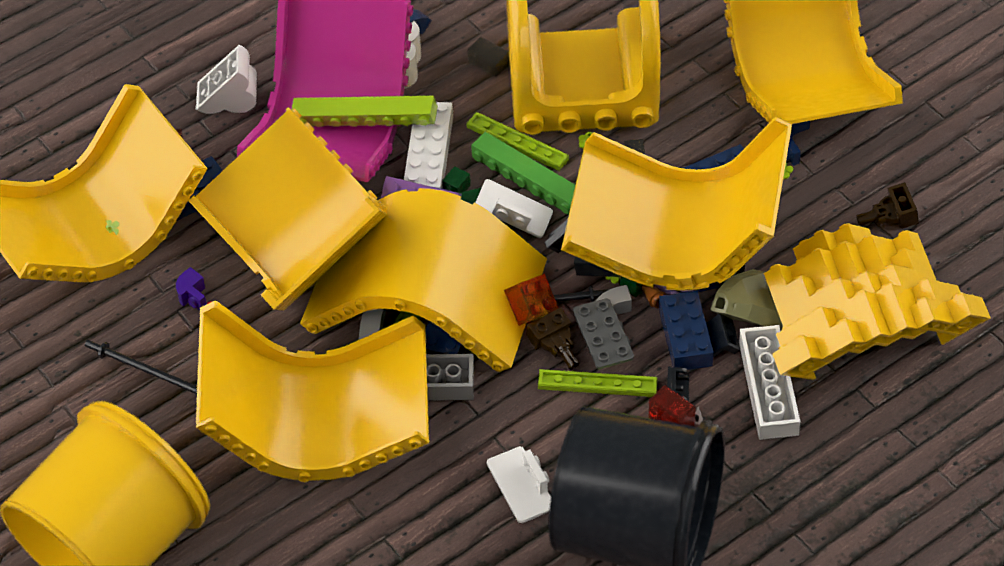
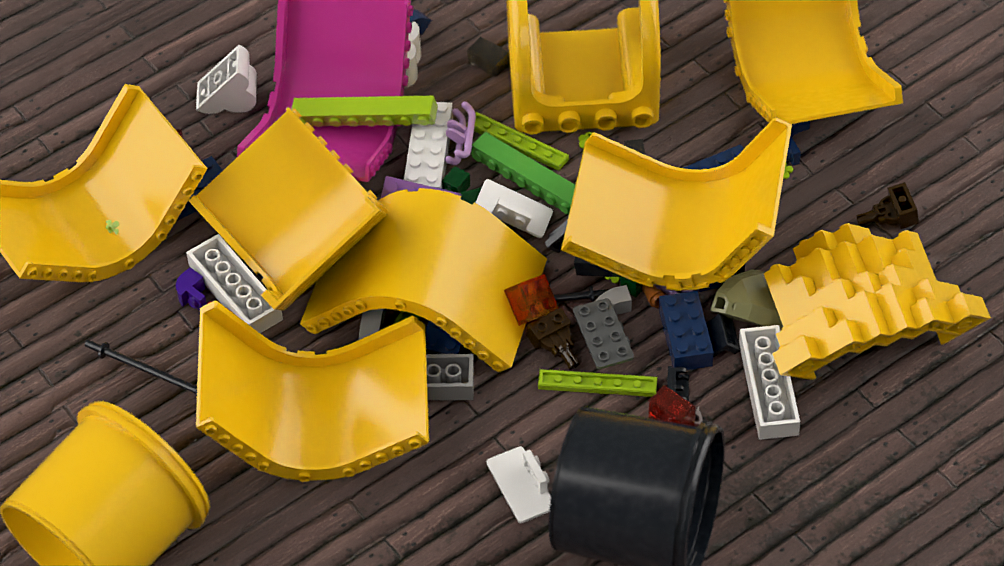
none -> white brick [186,234,283,333]
none -> lavender piece [445,101,476,165]

